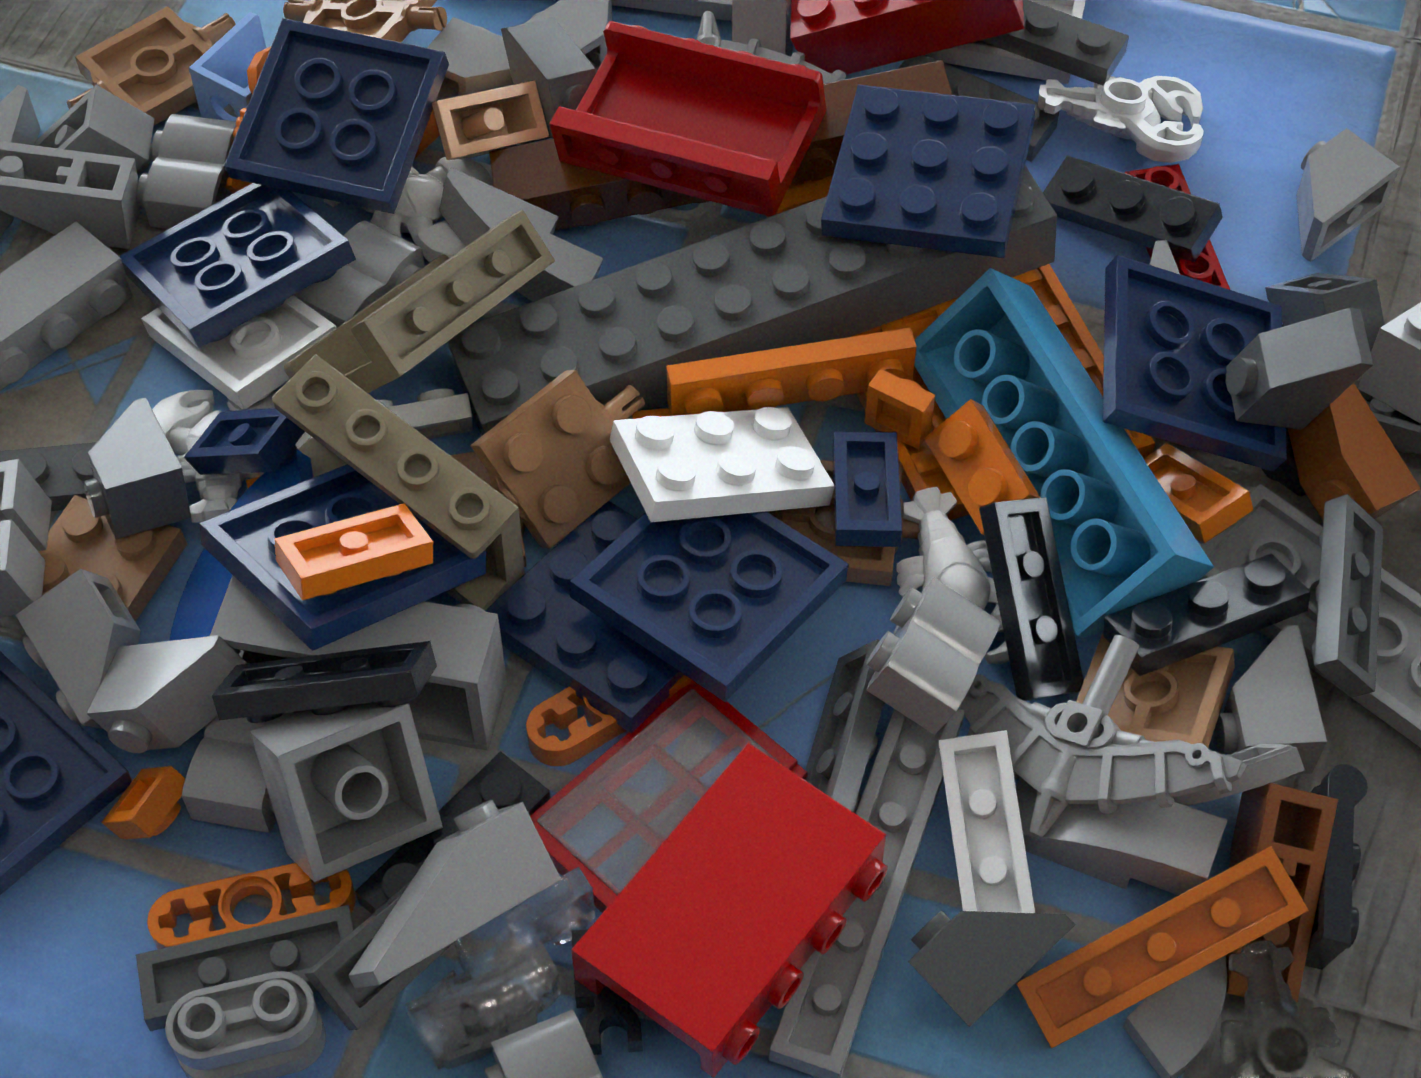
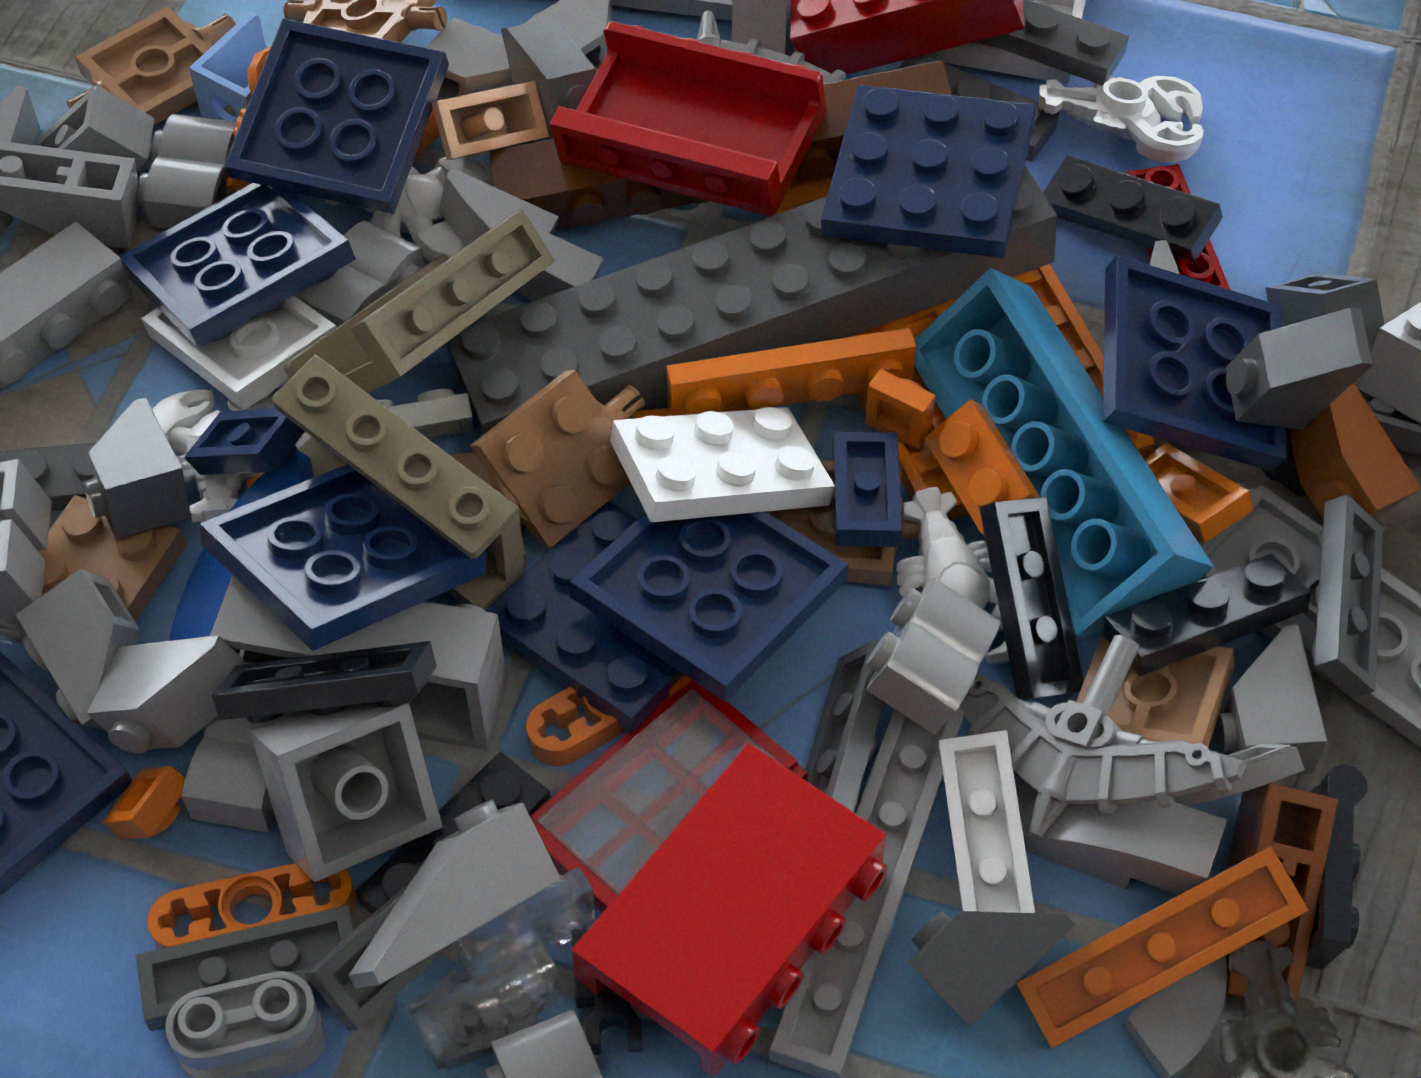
orange plate [275,503,433,601] -> none
light grey slope [1296,128,1400,262] -> none

